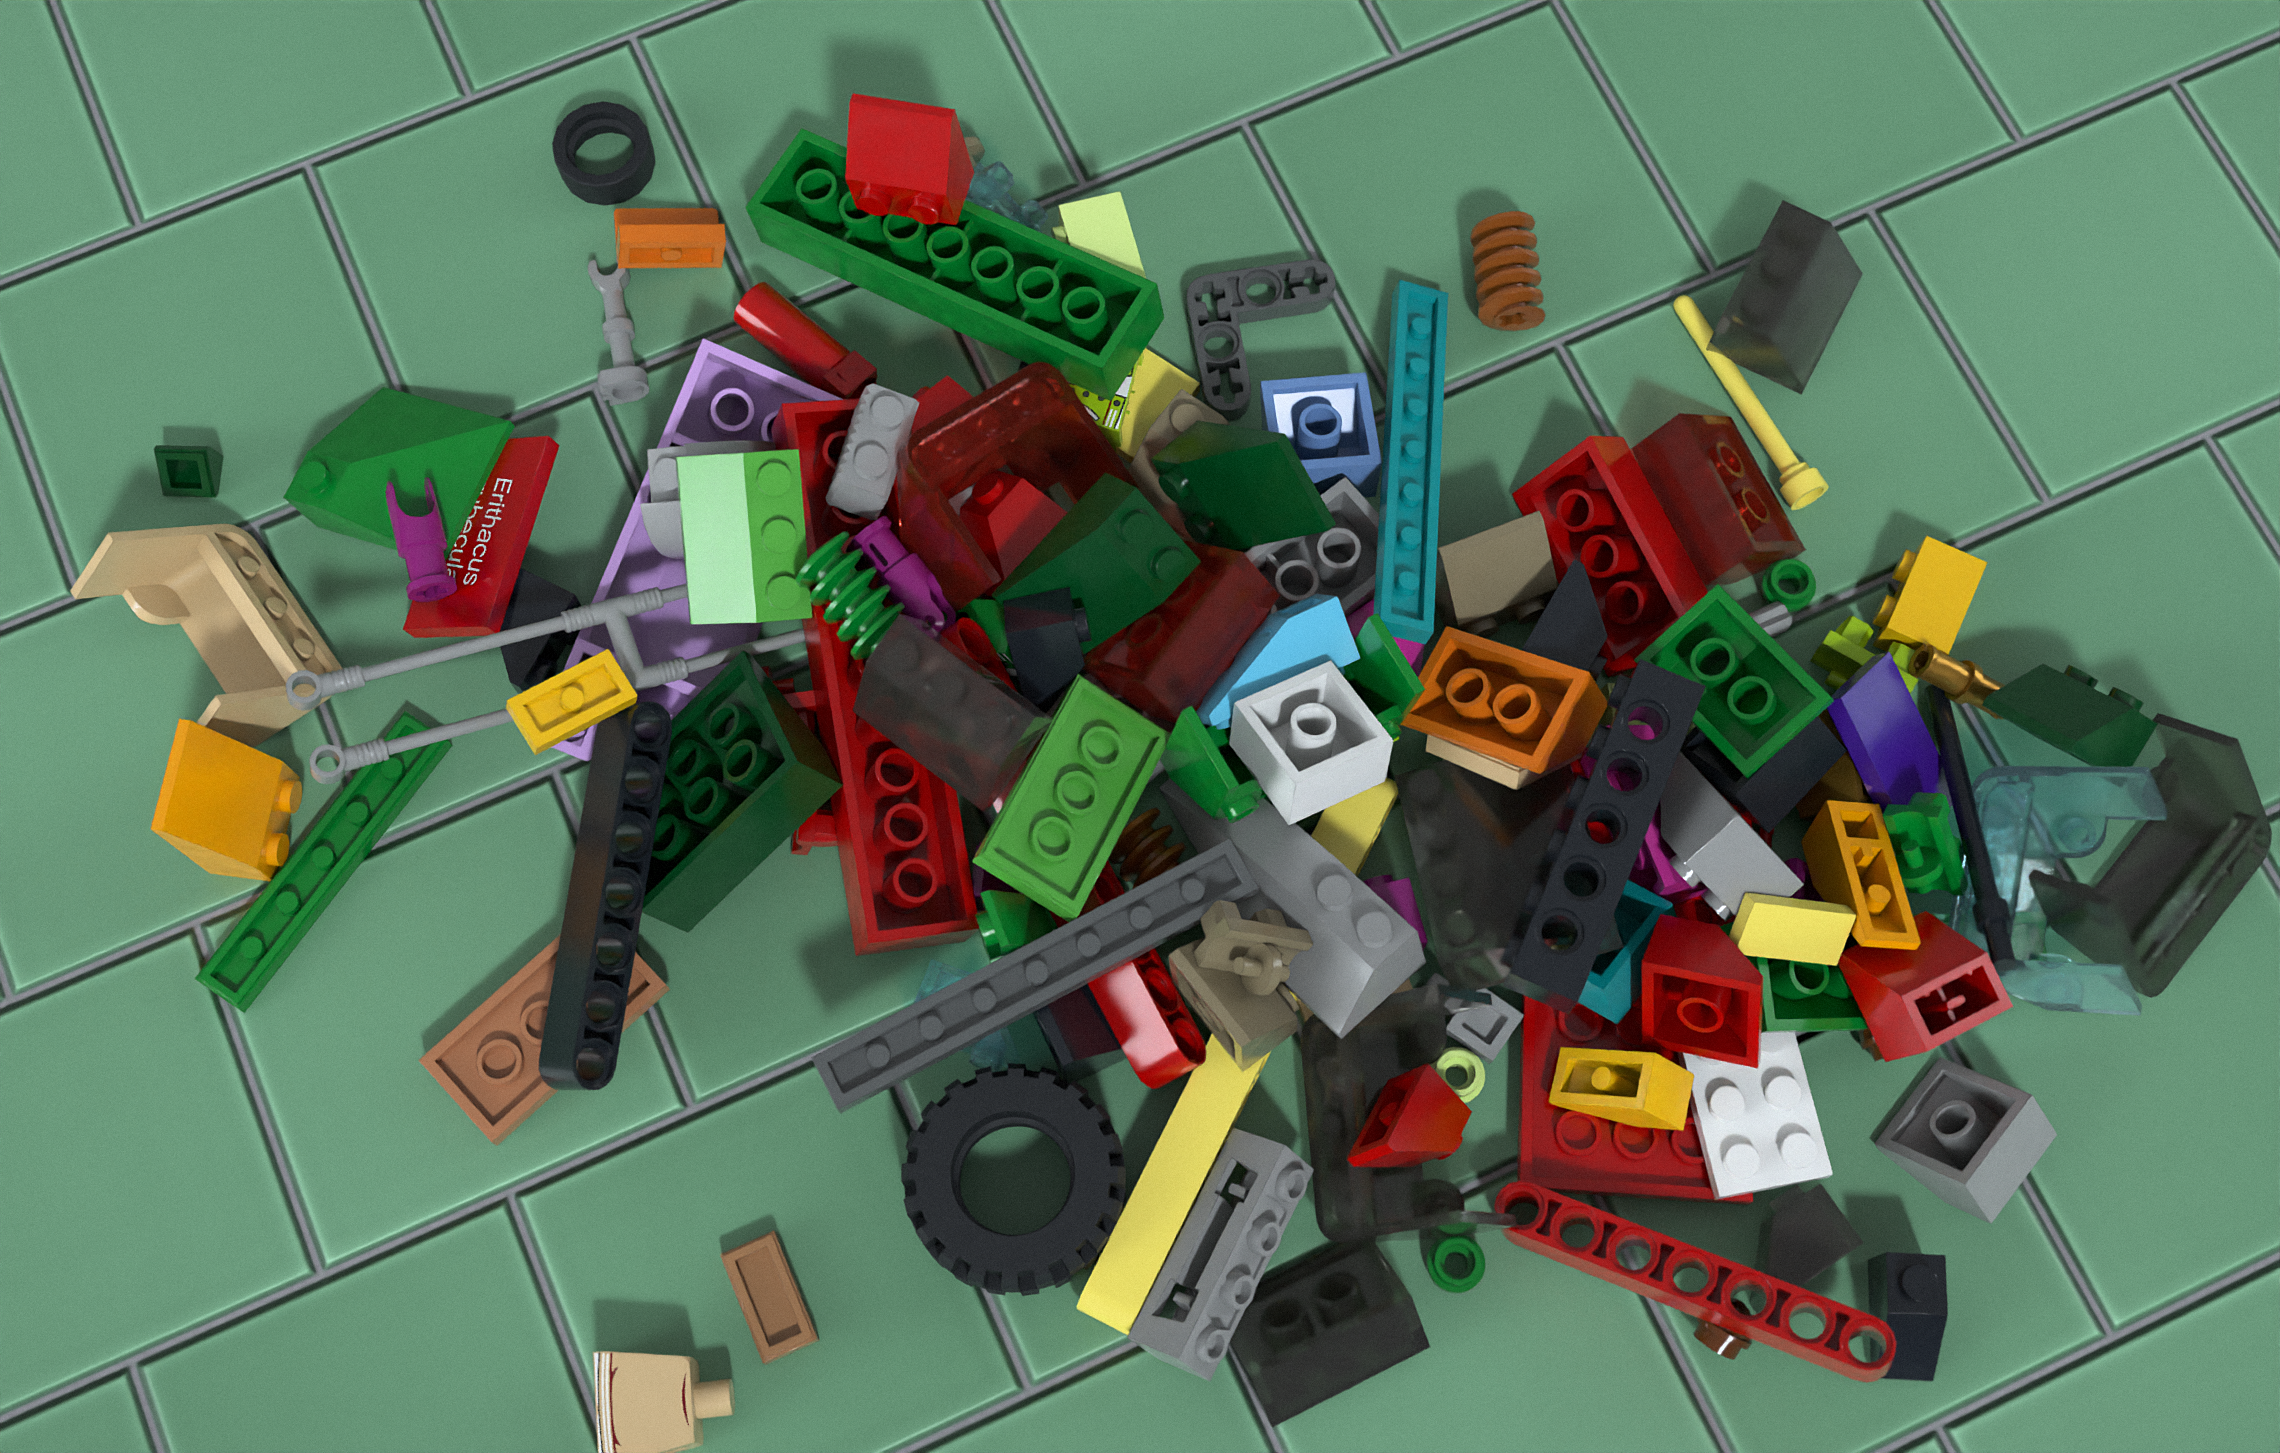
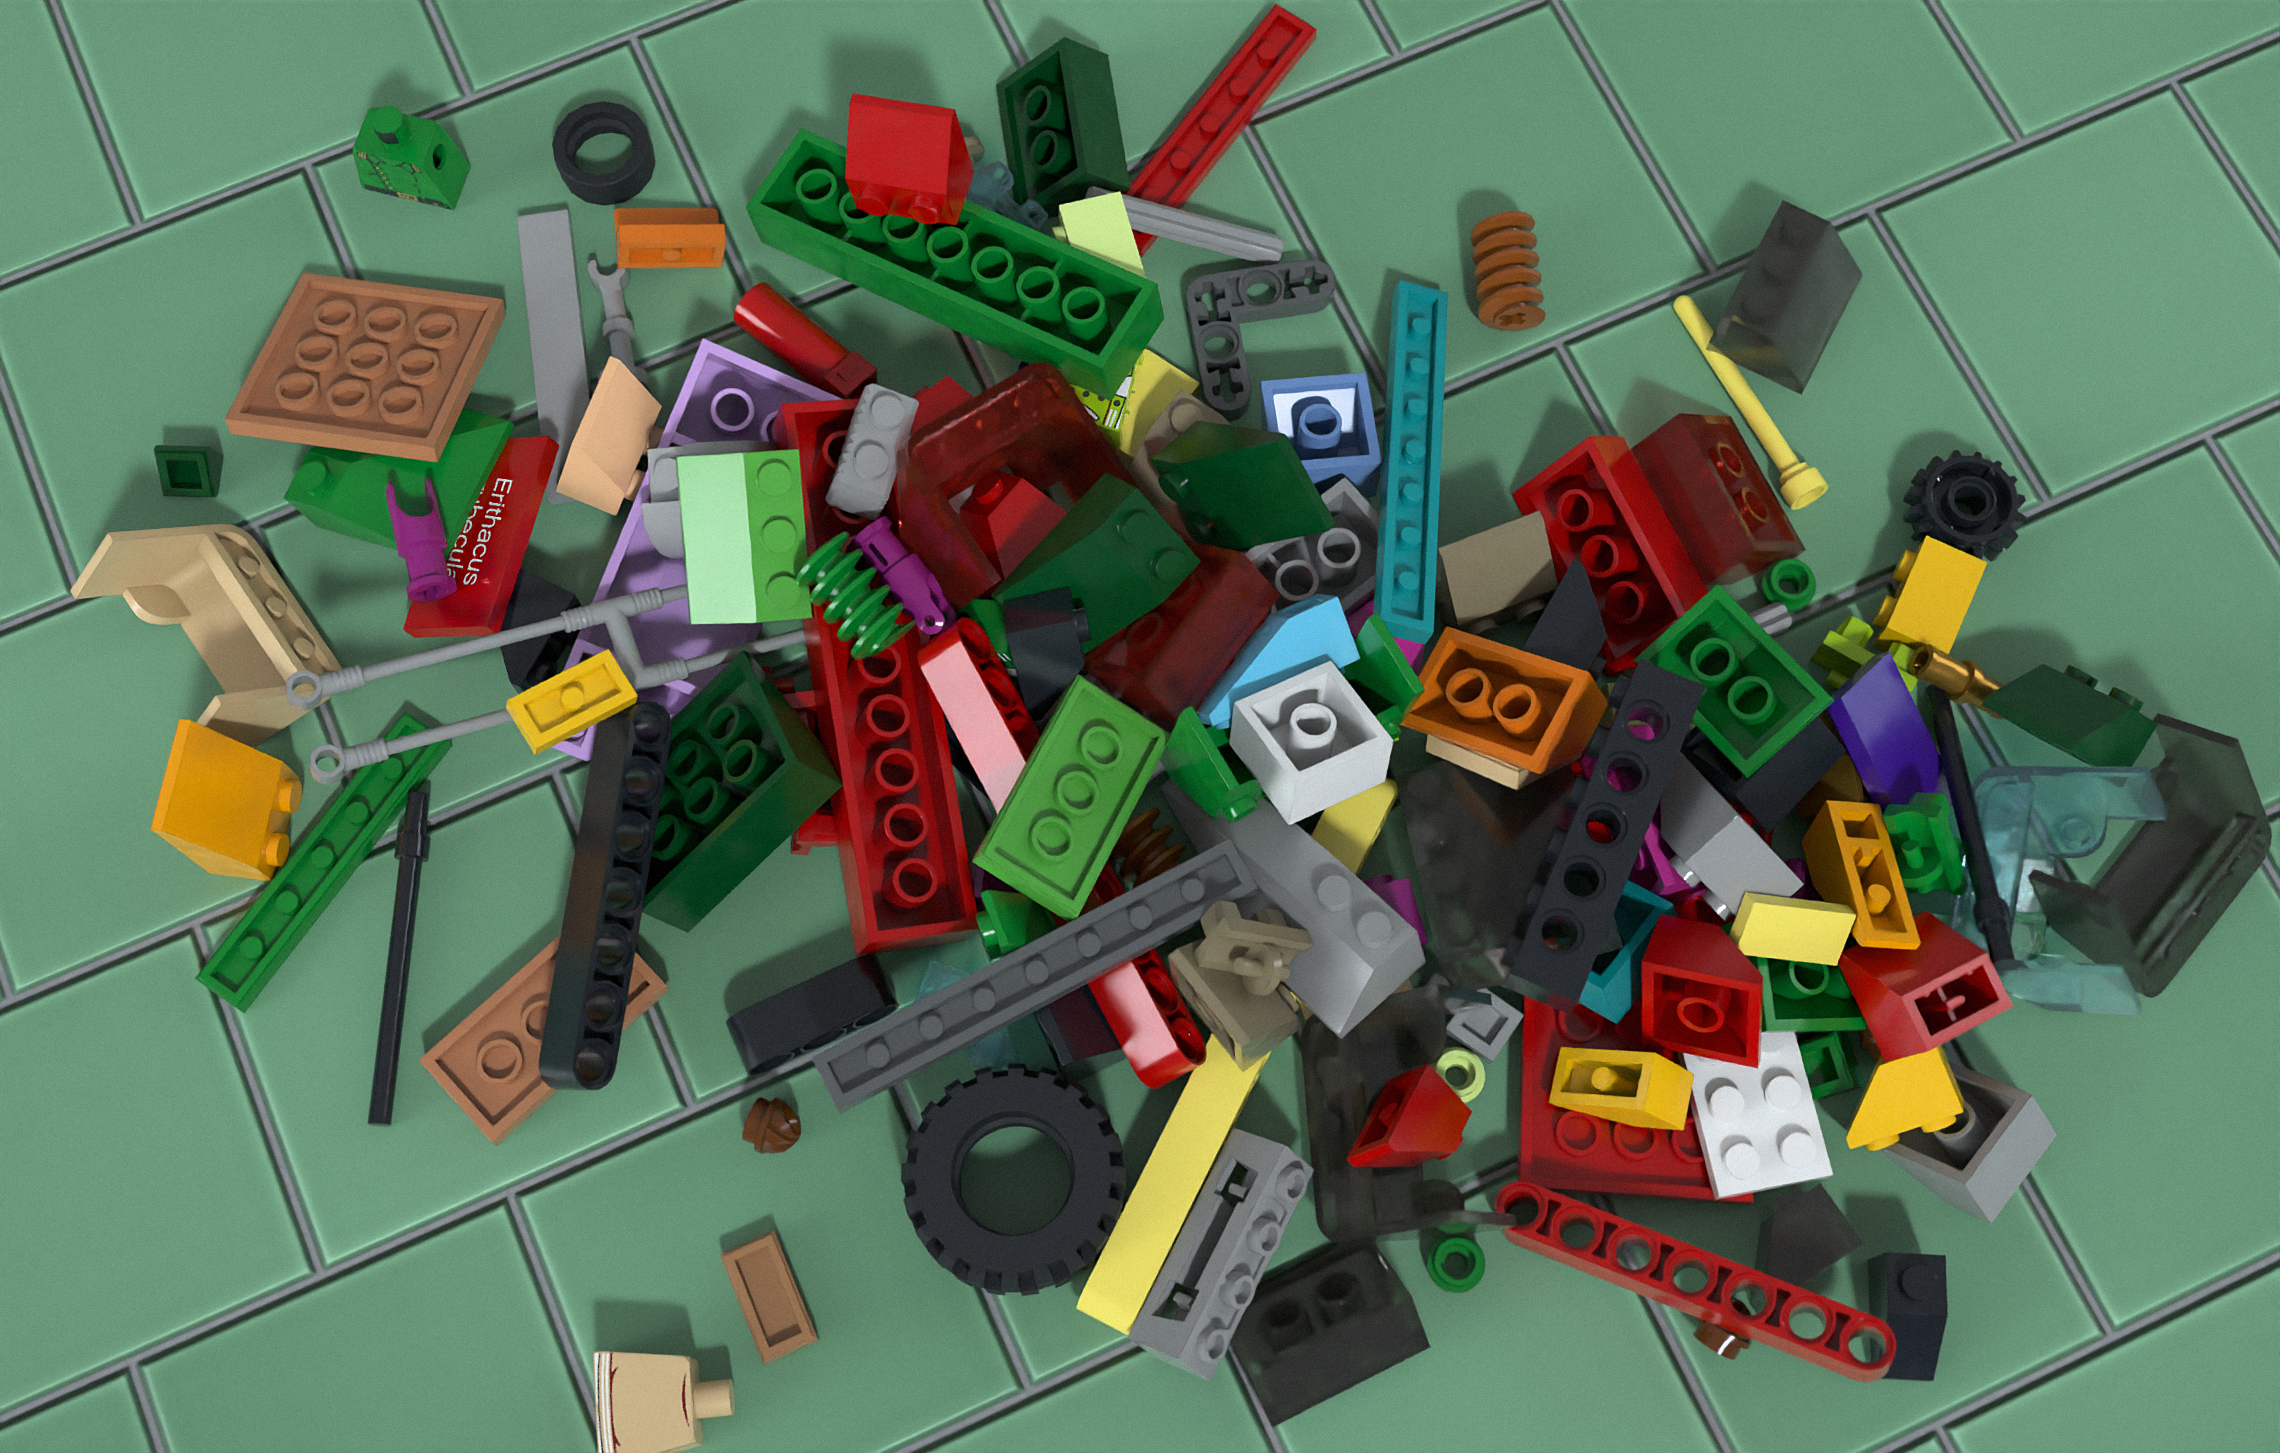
clear smoke slope [852,614,1053,812] -> none
none -> nougat plate [225,273,506,463]
none -> green torso [353,106,471,210]
none -> black bar [367,792,431,1127]
none -> light grey tile [516,209,592,505]
none -> light nougat slope [556,356,664,516]
none -> black beam [726,954,899,1076]
none -> reddish brown plate [742,1097,801,1154]
none -> dark green slope [996,37,1131,221]
none -> light grey axle [1085,186,1284,265]
none -> red tile [1123,4,1317,257]
none -> green slope [1798,1031,1865,1101]
none -> yellow slope [1846,1045,1963,1151]
none -> black gear [1903,450,2026,562]

